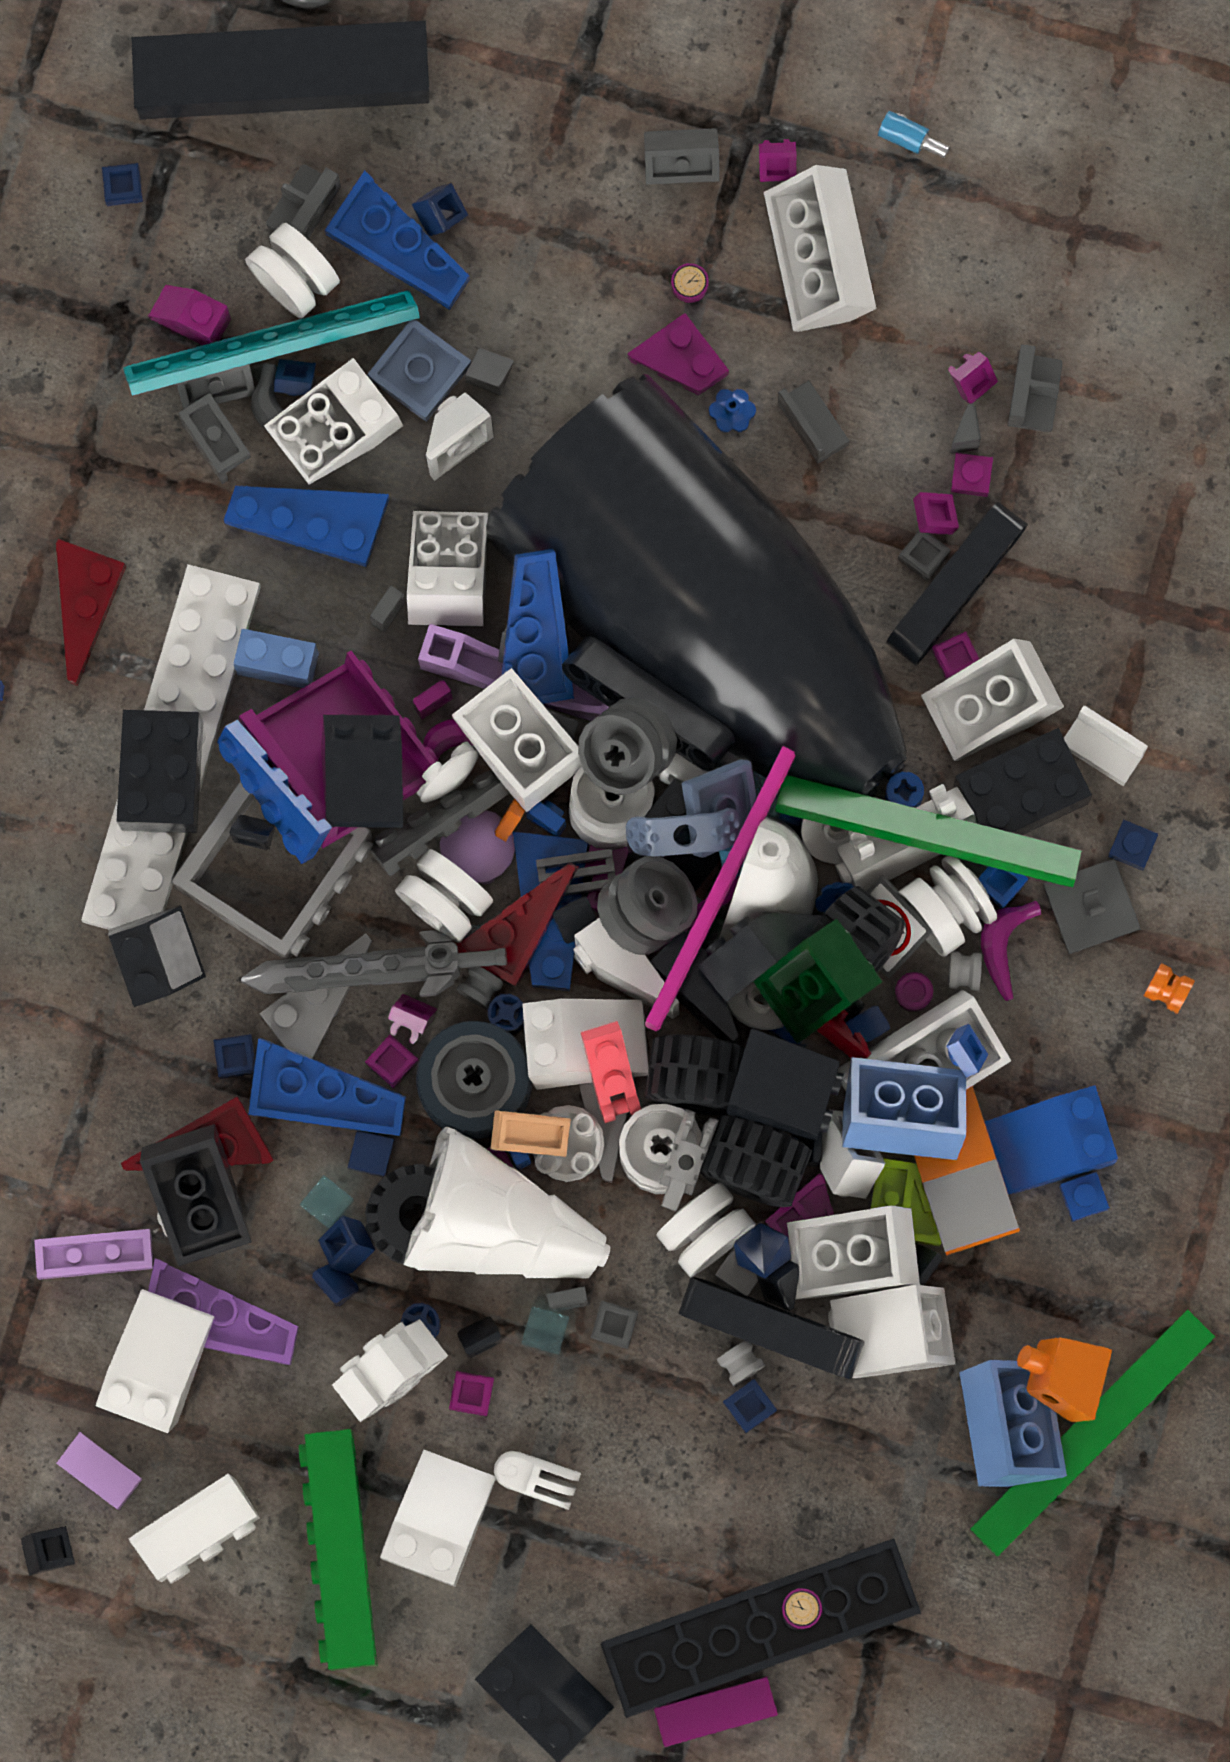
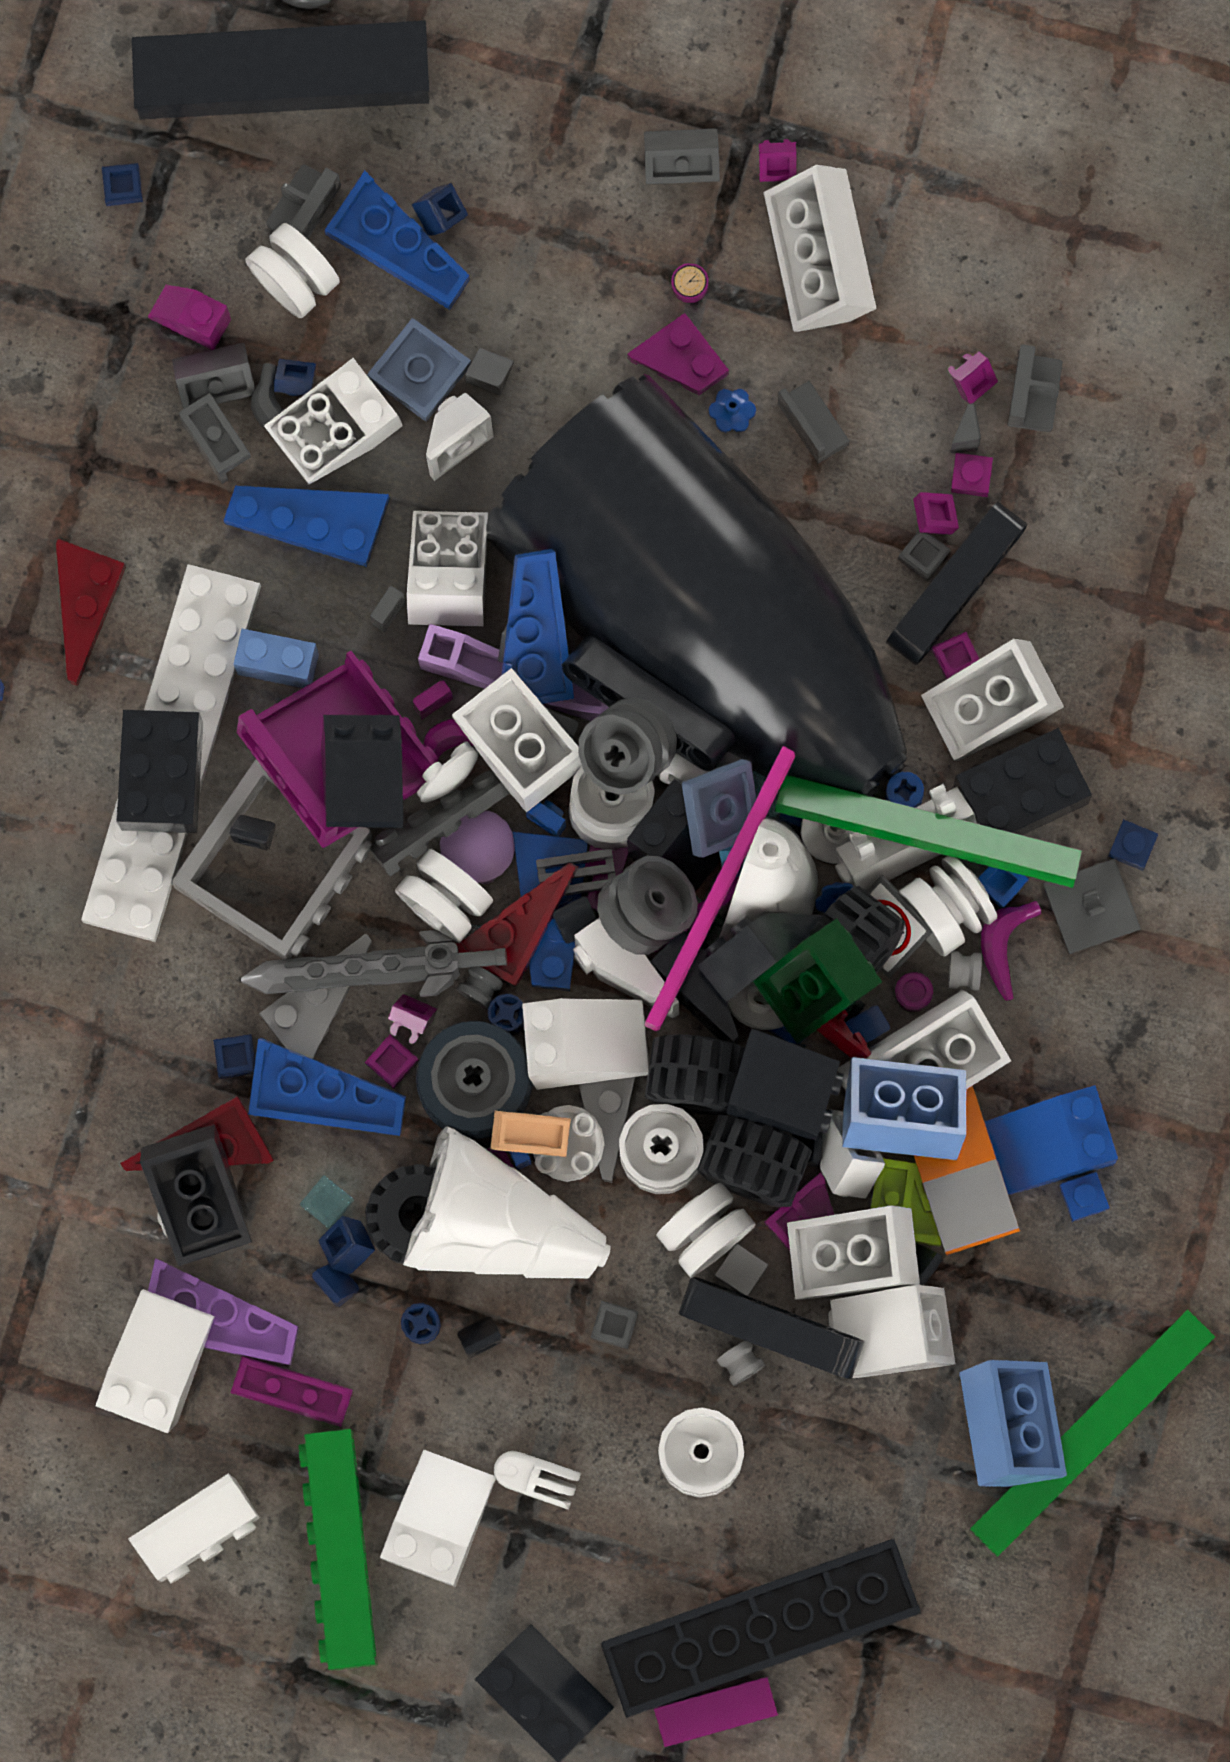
black slope [21,1526,75,1576] -> none
lavender plate [34,1229,154,1280] -> none
lavender tile [56,1432,142,1510] -> none
black slope [108,905,206,1007] -> none
teal tile [123,290,420,396] -> none
blue wing [217,720,332,864] -> none
white brick [332,1319,448,1422] -> none
dark blue tile [347,1131,395,1177] -> none
magenta tile [449,1371,495,1417] -> none
orange tile [494,798,525,842] -> none
clear light blue tile [521,1307,569,1355] -> none
dark grey tile [547,1287,588,1313] -> none
coral plate [580,1021,641,1123] -> none
sand blue piece [626,808,740,857] -> none
light grey hinge [659,1109,719,1211] -> none
dark blue plate [723,1379,777,1434] -> none
dark blue slope [734,1223,792,1278] -> none
black slope [756,1261,799,1311] -> none
tile [782,1589,822,1629] -> none
dark azure piece [878,111,950,158] -> none
blue plate [946,1023,989,1078] -> none
orange torso [1017,1338,1112,1422] -> none
white panel [1064,706,1148,786] -> none
orange wheel [1144,963,1195,1014] -> none
none -> magenta tile [230,1356,353,1428]
none -> white wheel [658,1408,744,1498]

